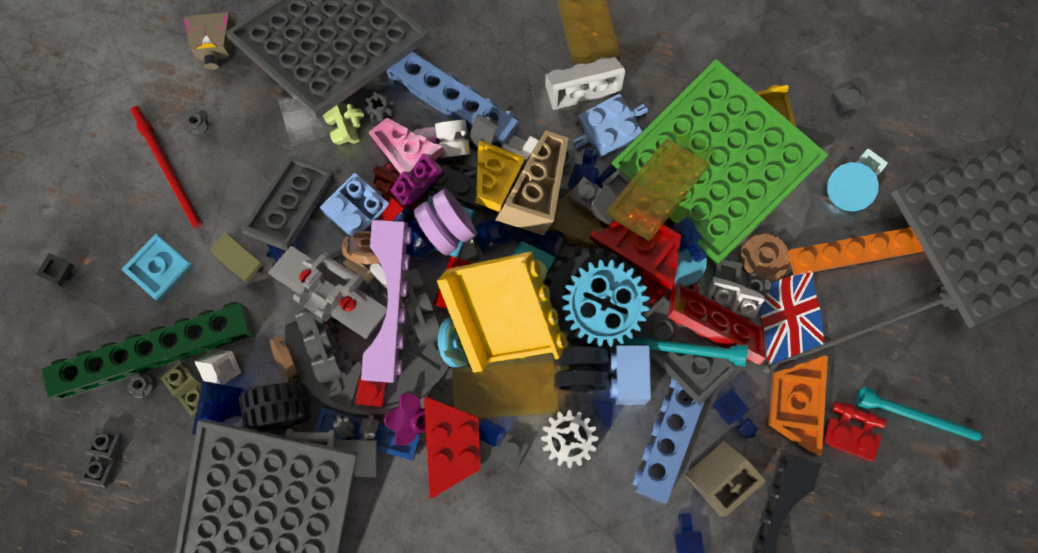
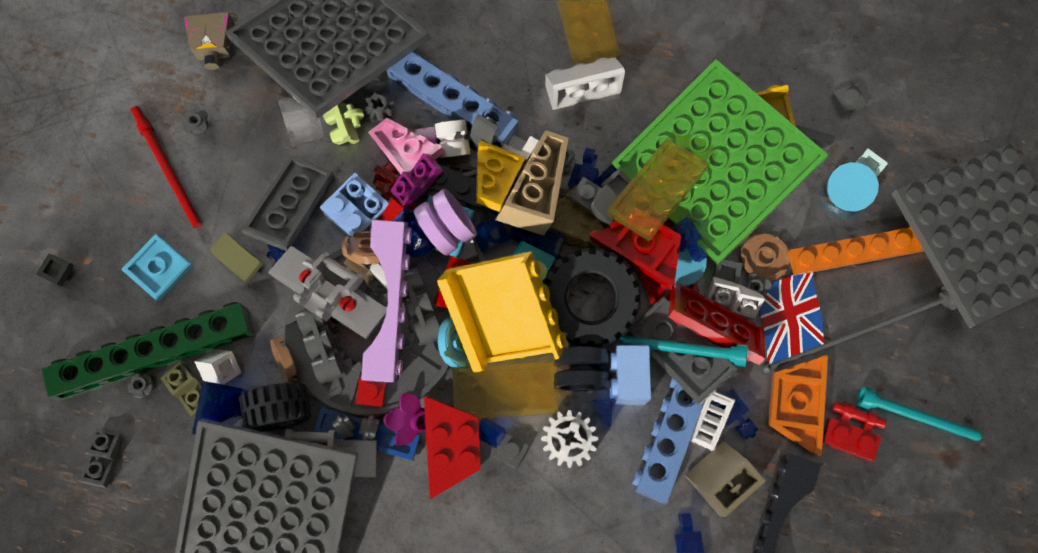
medium azure gear [562,260,649,347] -> none
light blue plate [572,94,648,158] -> none
none -> white slope [690,391,736,451]

